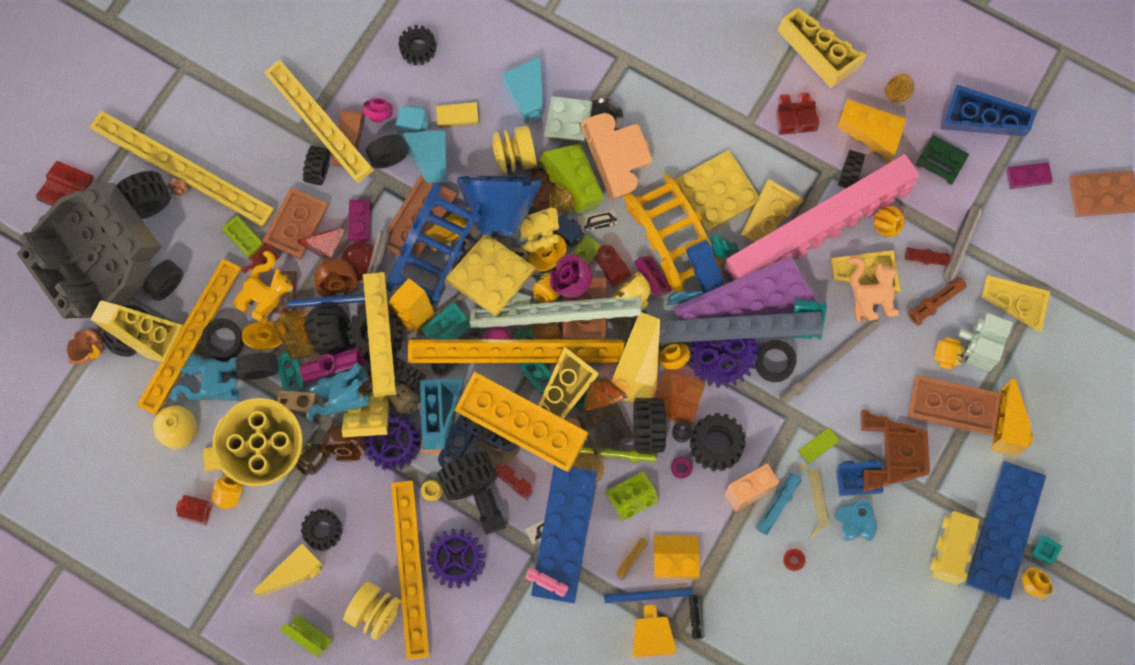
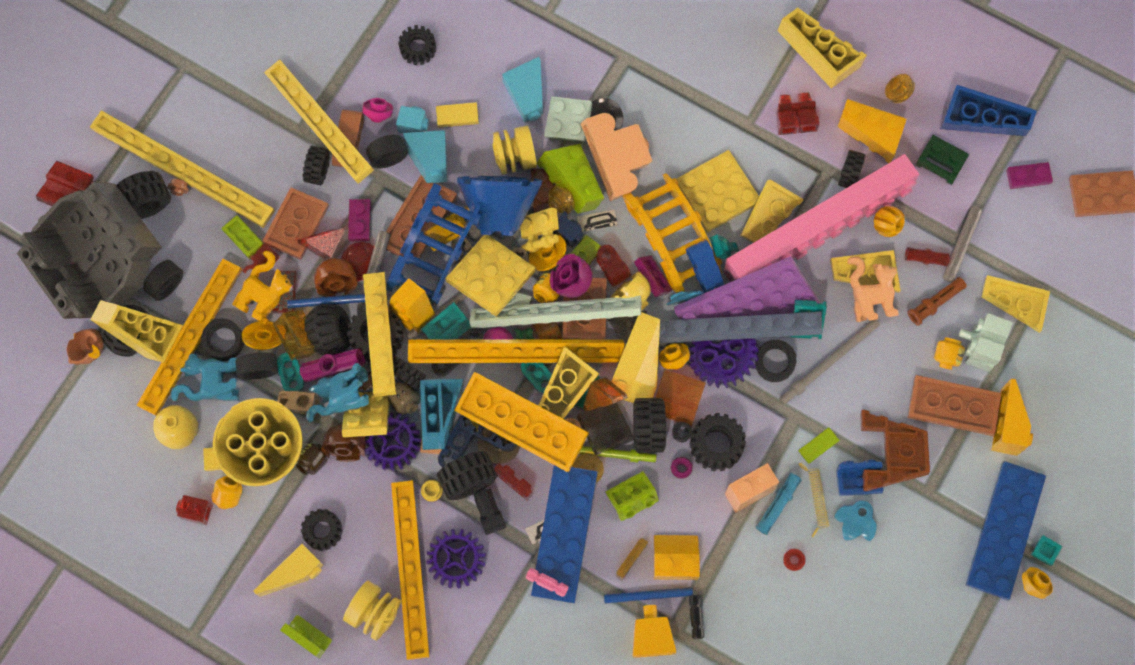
light yellow wedge [930,511,979,585] -> none

